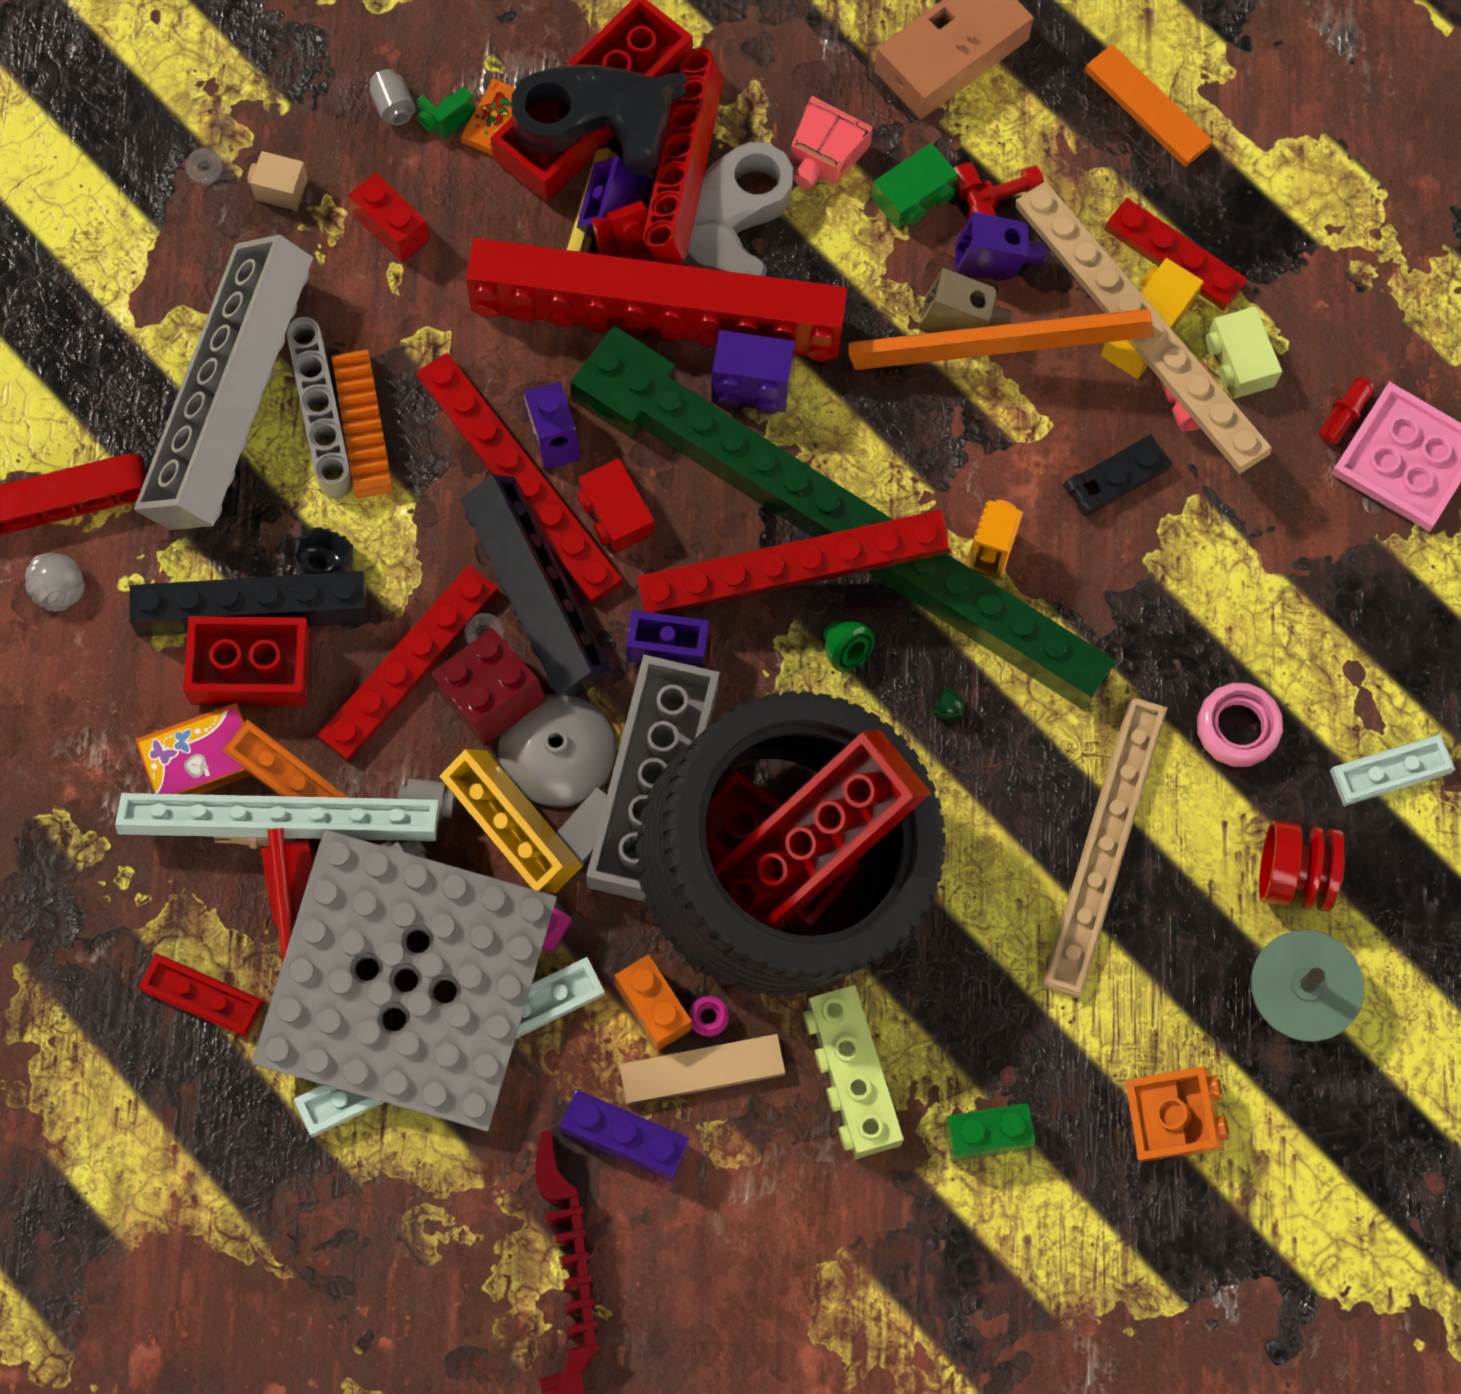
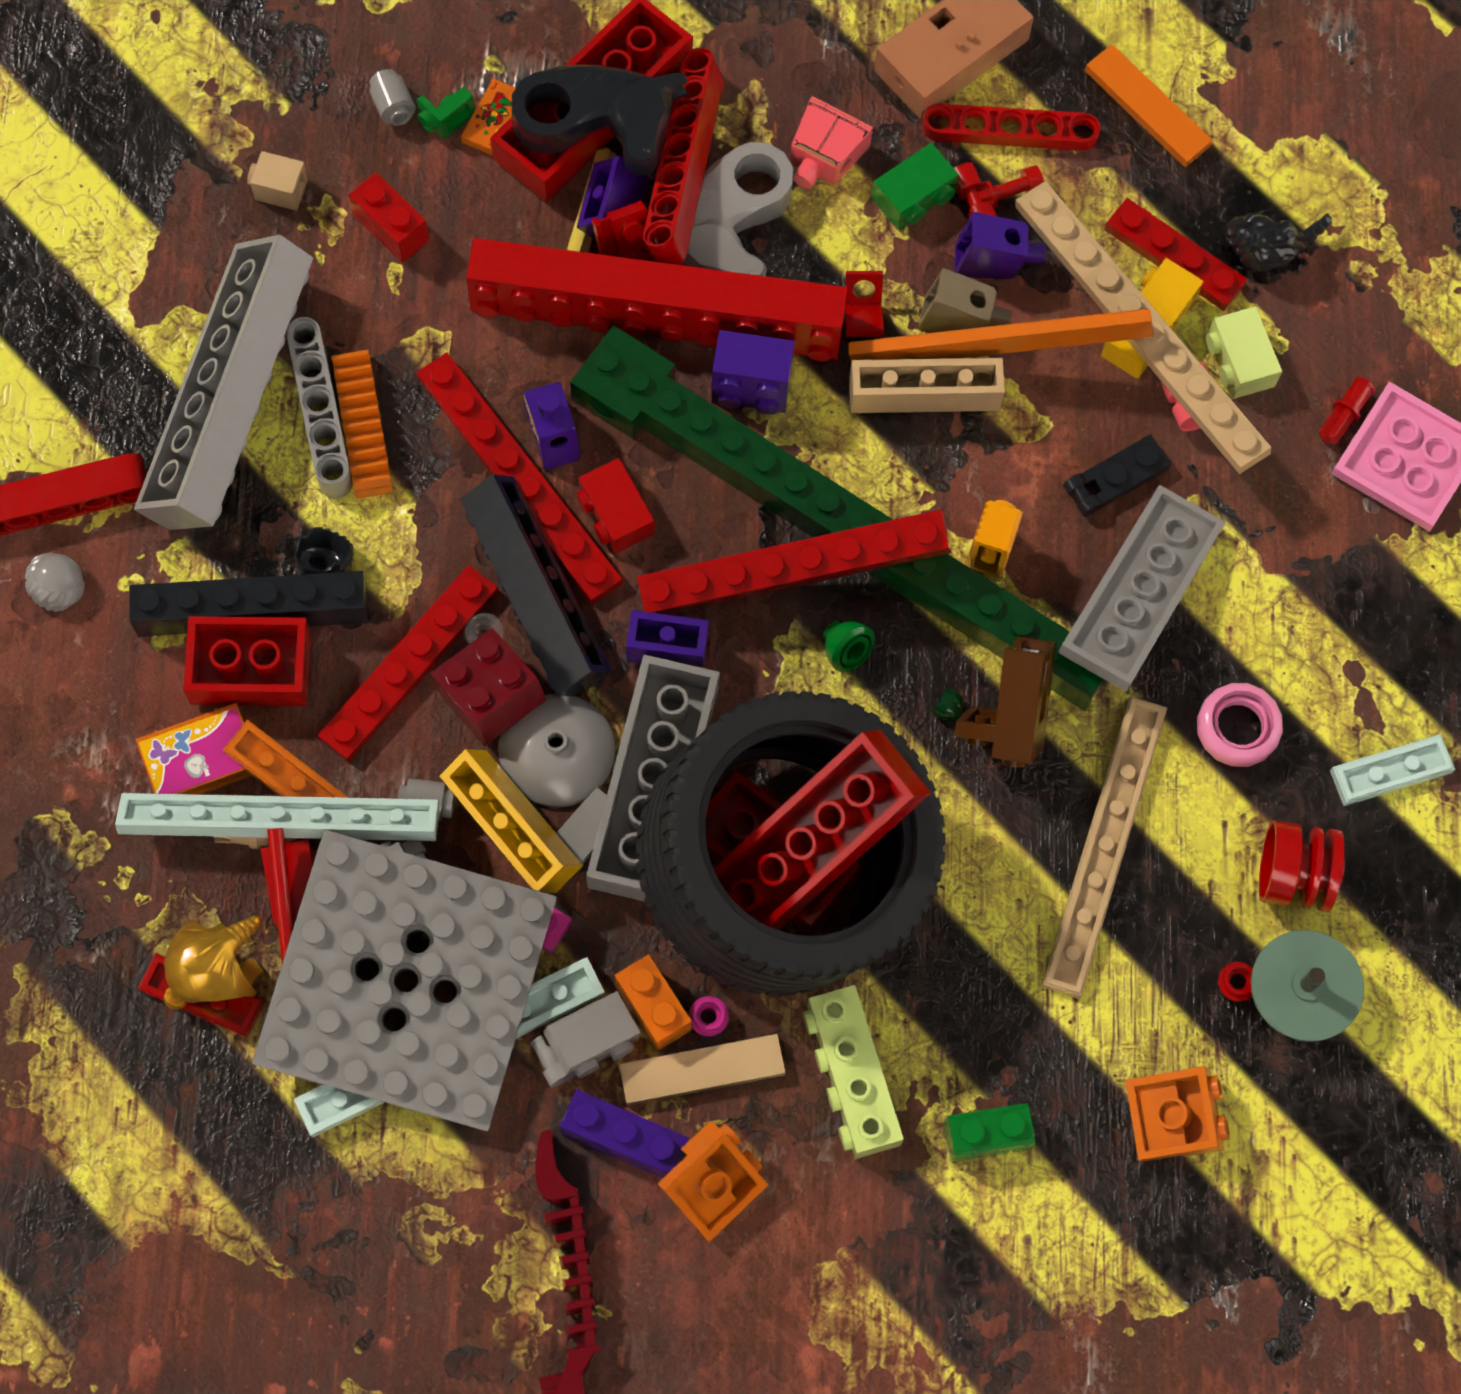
clear plate [185,148,223,185] -> none
none -> pearl gold piece [164,915,264,1010]
none -> light grey hinge [530,991,641,1088]
none -> orange plate [658,1120,768,1242]
none -> red bracket [844,271,884,337]
none -> tan brick [849,358,1005,413]
none -> red beam [922,103,1101,151]
none -> reddish brown brick [955,636,1057,767]
none -> light grey plate [1058,485,1226,692]
none -> red plate [1218,962,1253,1002]
none -> black hair [1225,210,1332,272]

